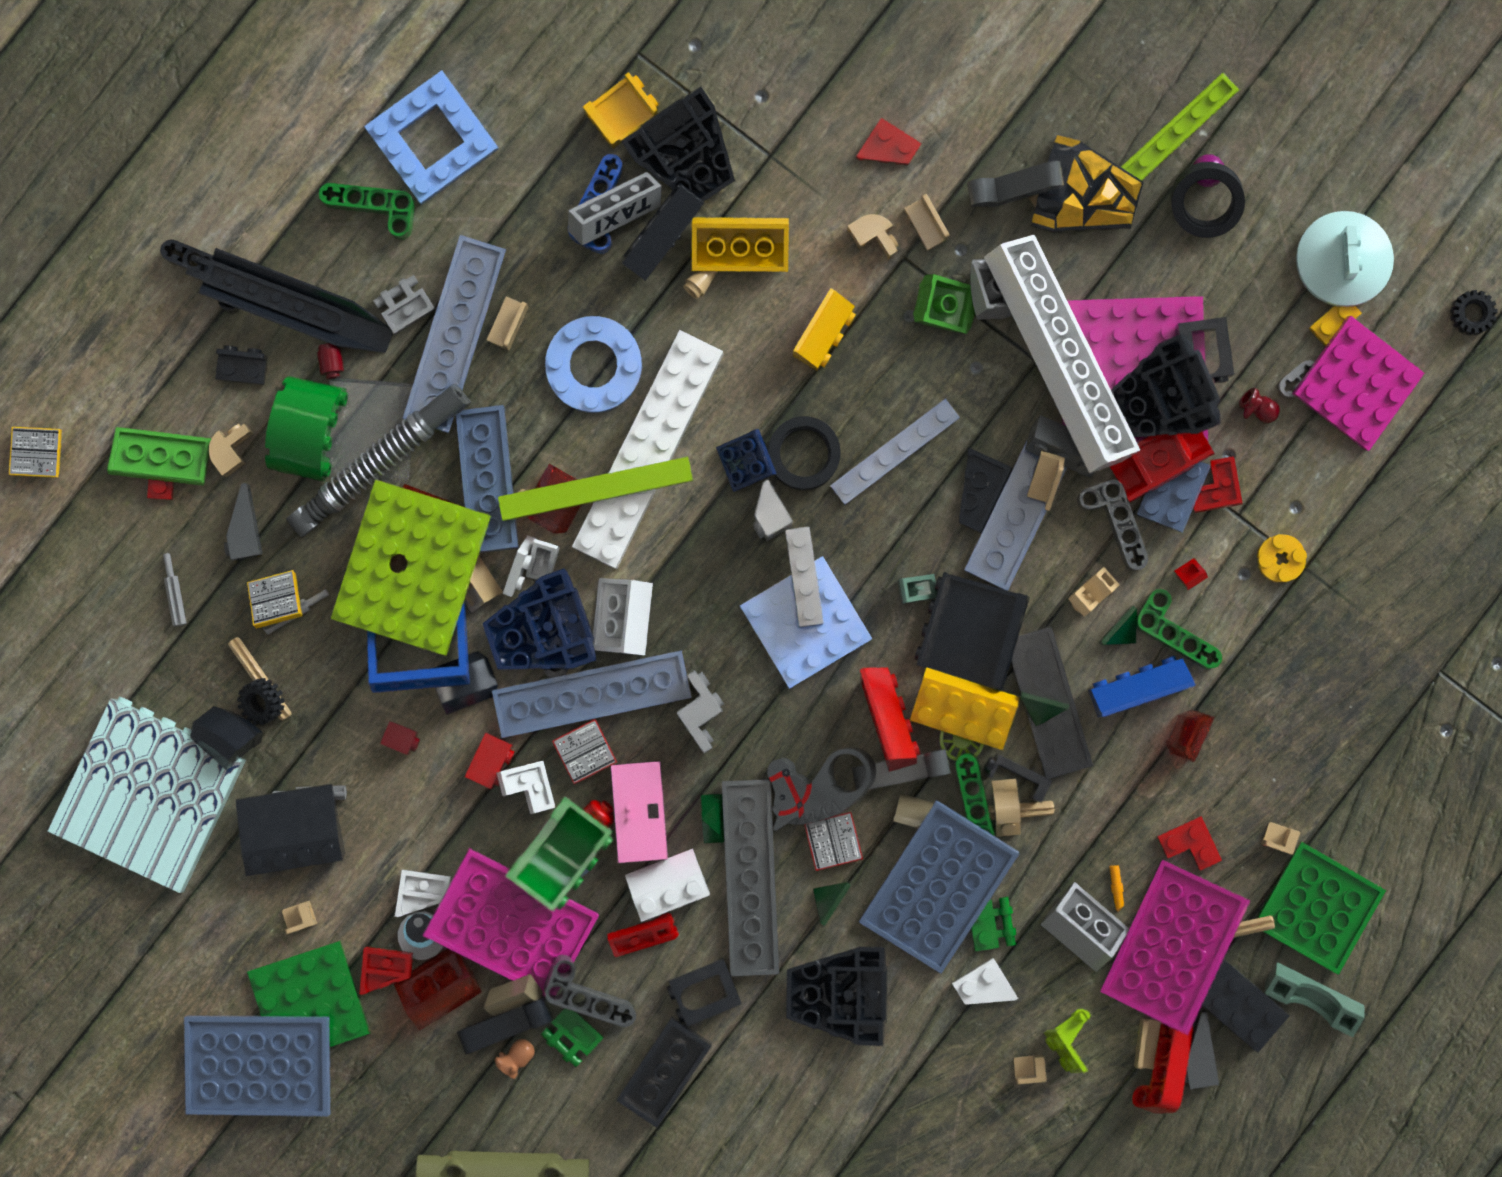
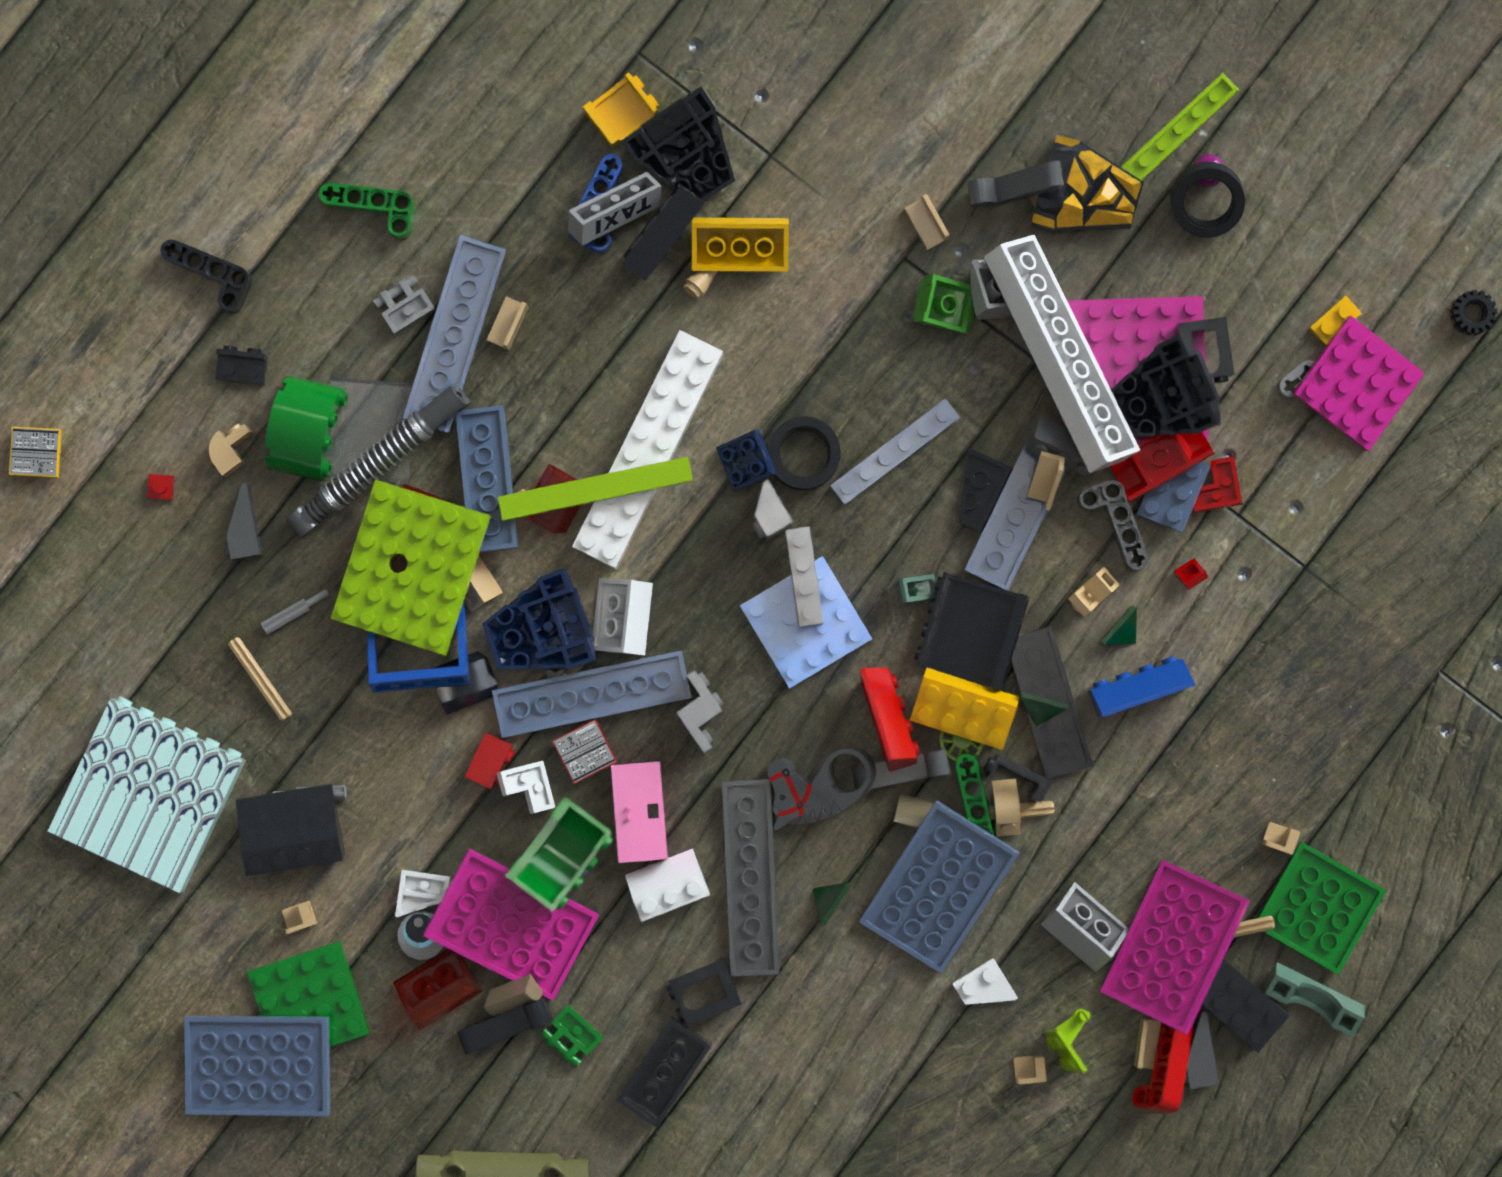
bright green tile [107,427,211,486] -> none
light grey axle [163,553,187,627] -> none
black hinge [185,248,393,353] -> none
black slope [190,706,263,771] -> none
black tyre [237,678,285,725] -> none
light grey tile [247,570,302,629] -> none
dark red brick [317,343,344,379] -> none
red wing [359,947,413,995] -> none
light blue plate [364,71,499,205] -> none
dark red brick [380,721,420,755] -> none
nougat animal [495,1039,535,1079] -> none
white wing [503,535,536,597] -> none
white slope [526,539,560,580] -> none
dark grey beam [544,955,636,1027] -> none
light blue plate [545,316,642,413] -> none
red head [582,800,614,828] -> none
red plate [607,913,679,957] -> none
dark green slope [701,794,725,843] -> none
black wedge [786,946,888,1046] -> none
yellow slope [793,288,856,371] -> none
light grey tile [804,812,863,871] -> none
tan brick [847,214,899,259] -> none
red wing [856,118,922,165] -> none
green plate [971,897,1017,951] -> none
light orange piece [1109,865,1124,912] -> none
green beam [1136,589,1222,669] -> none
red plate [1157,816,1222,871] -> none
clear red slope [1165,710,1215,762] -> none
dark red animal [1239,388,1280,424] -> none
yellow plate [1257,534,1307,582] -> none
light aqua bracket [1296,211,1394,307] -> none

